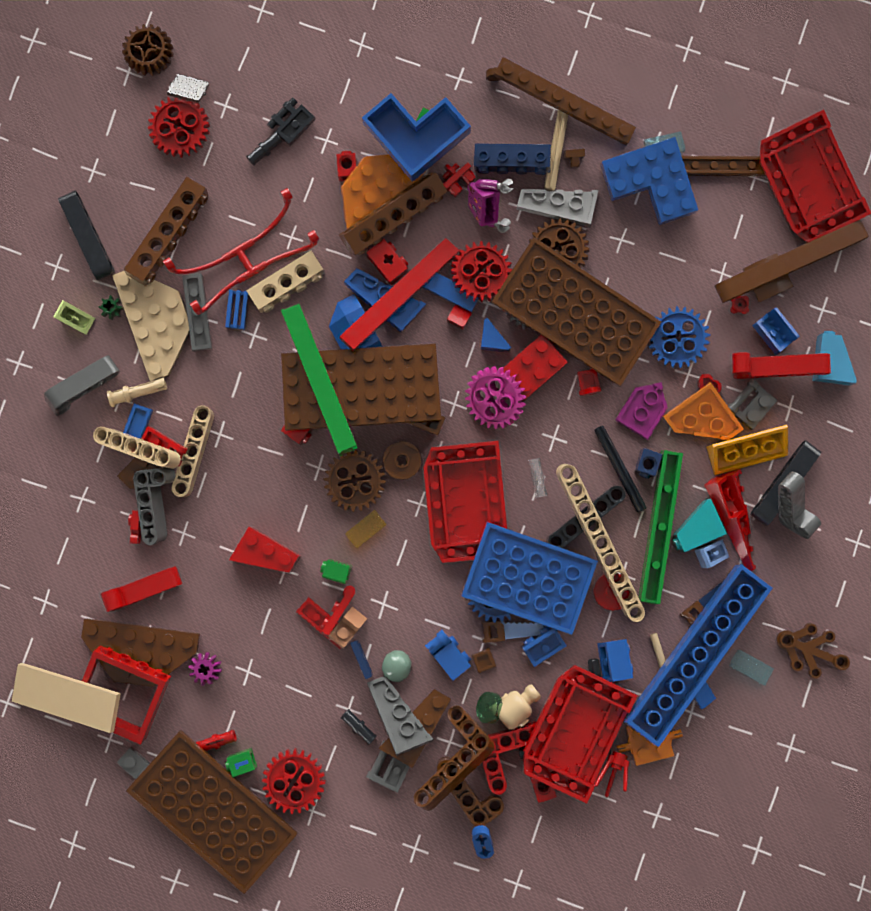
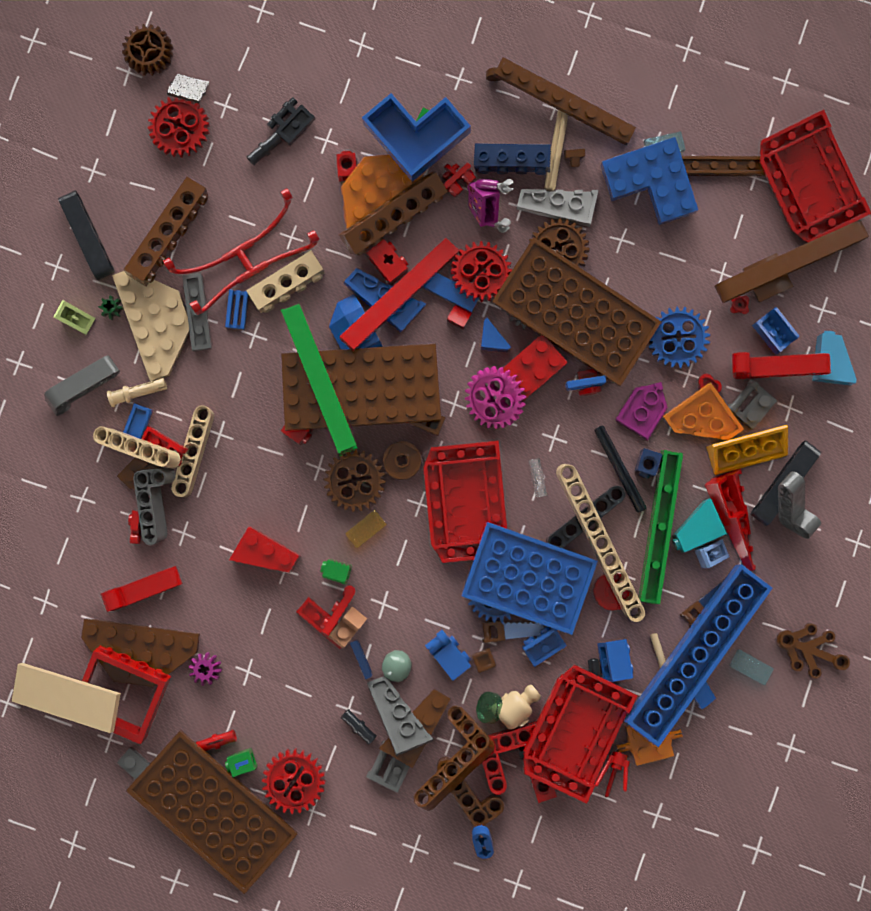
none -> blue tile [565,376,606,391]

